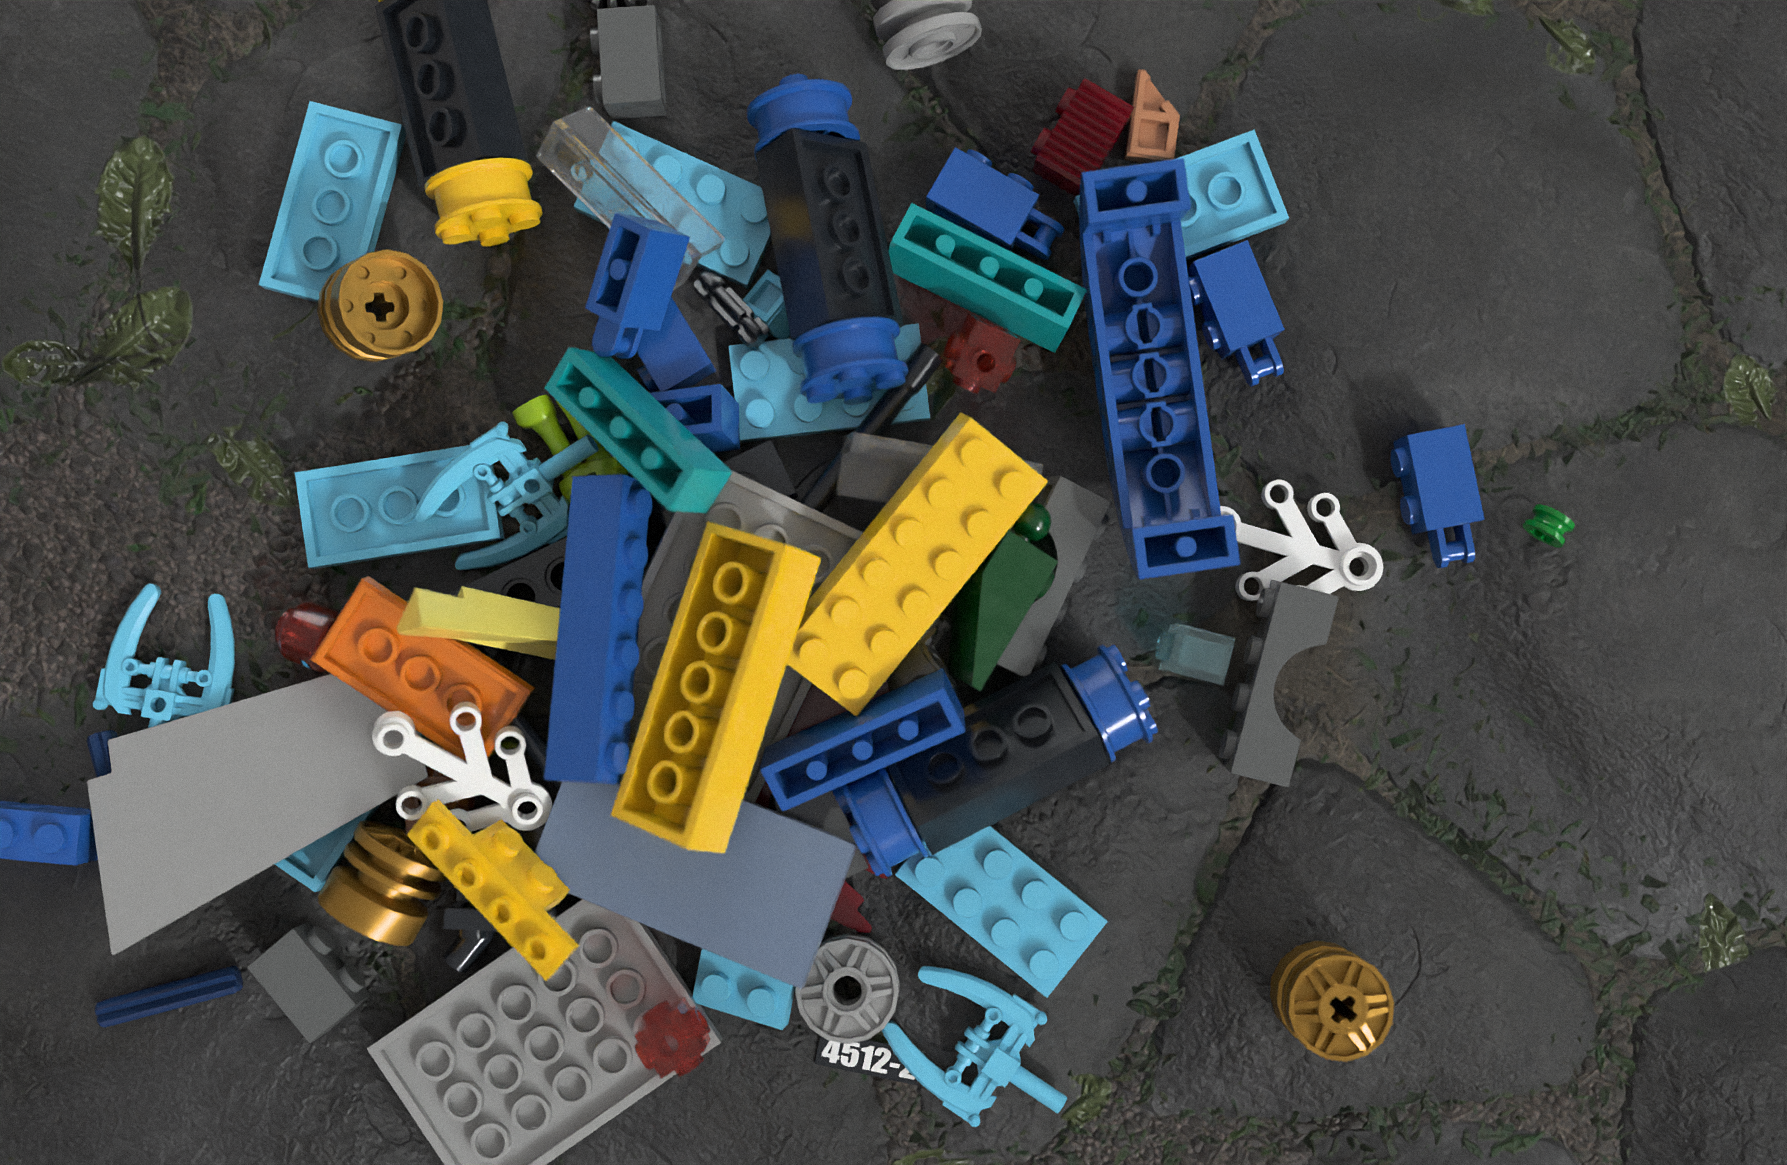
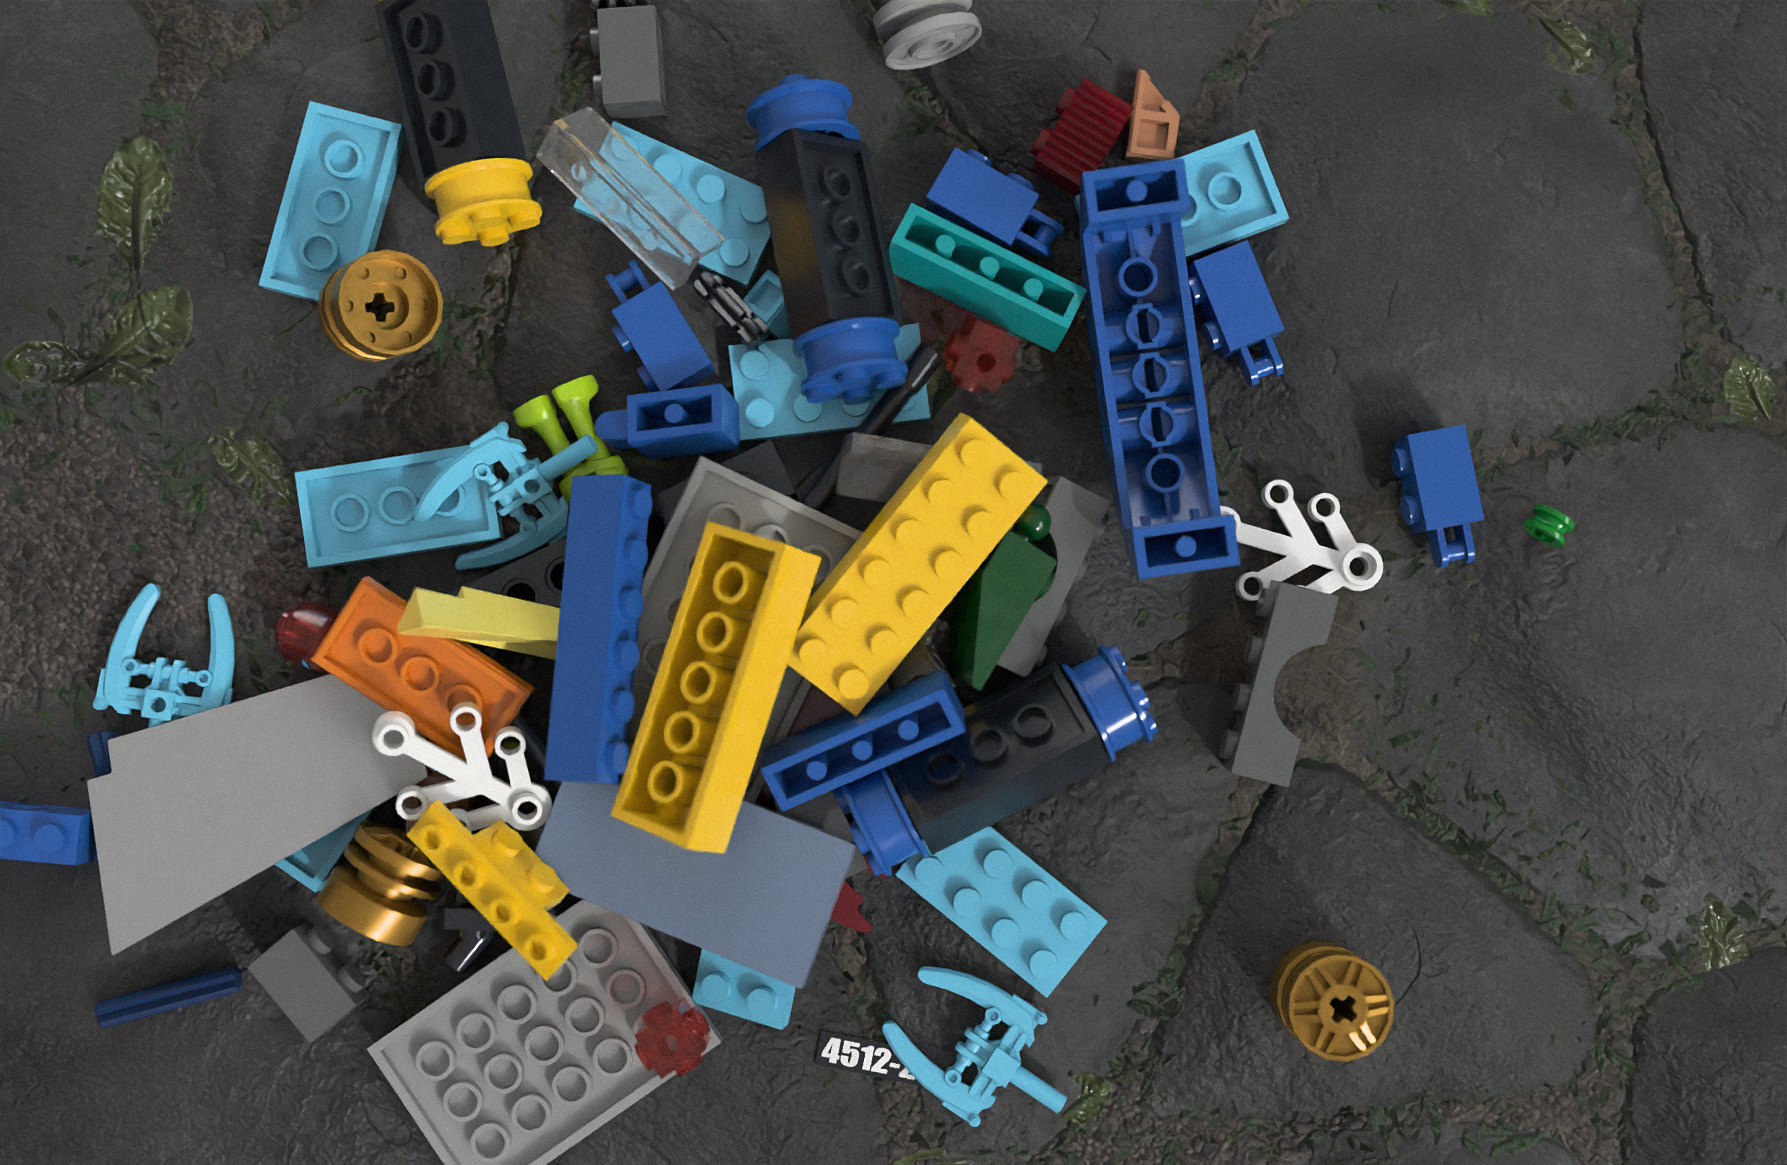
teal brick [545,347,733,513] -> none
blue brick [585,212,690,359] -> none
light grey wheel [795,933,900,1044] -> none
clear light blue brick [1155,623,1235,685] -> none

